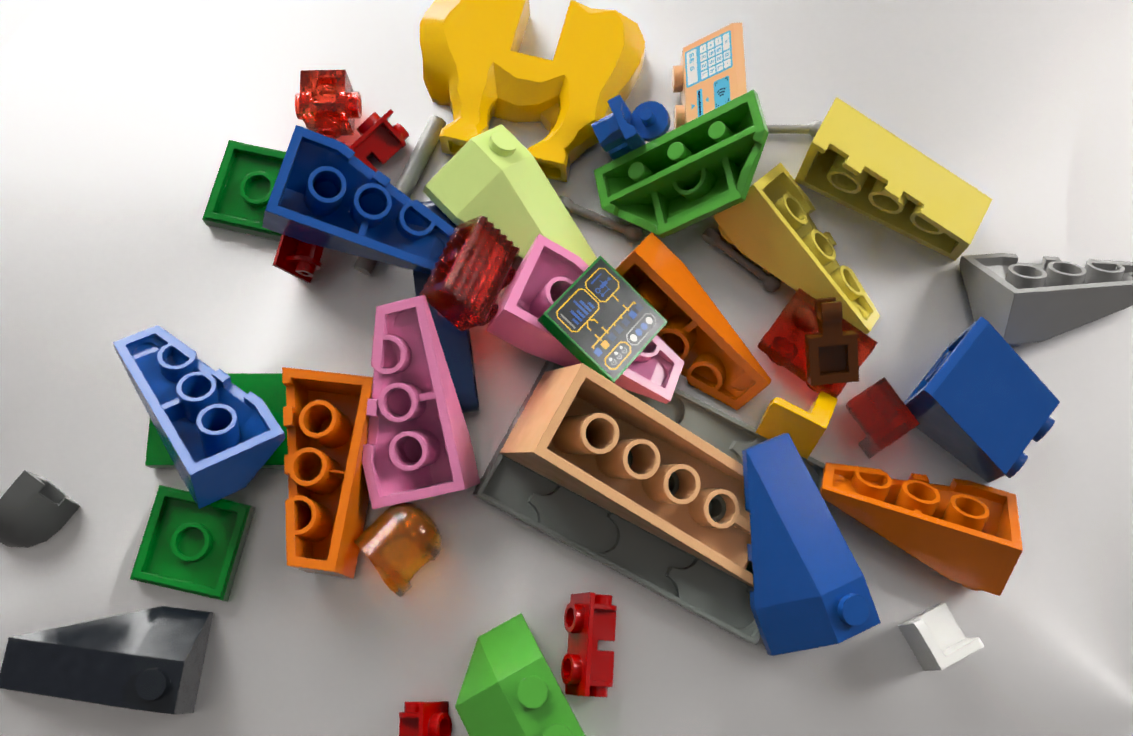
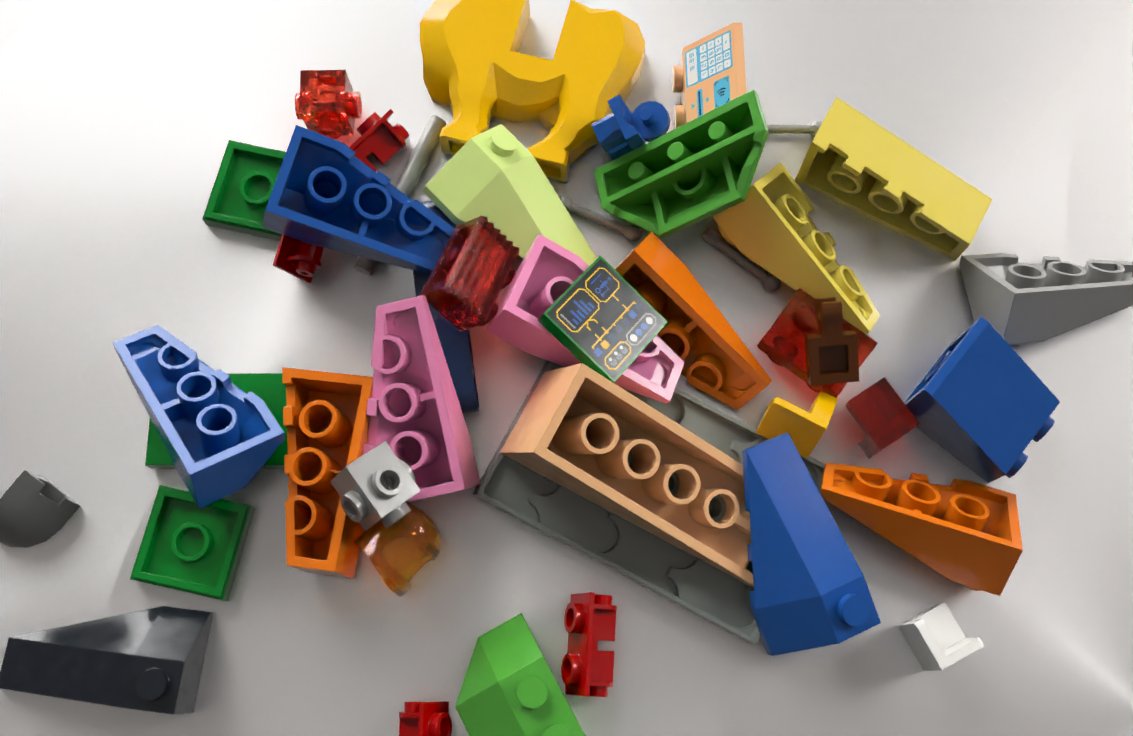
none -> light grey brick [330,441,421,531]

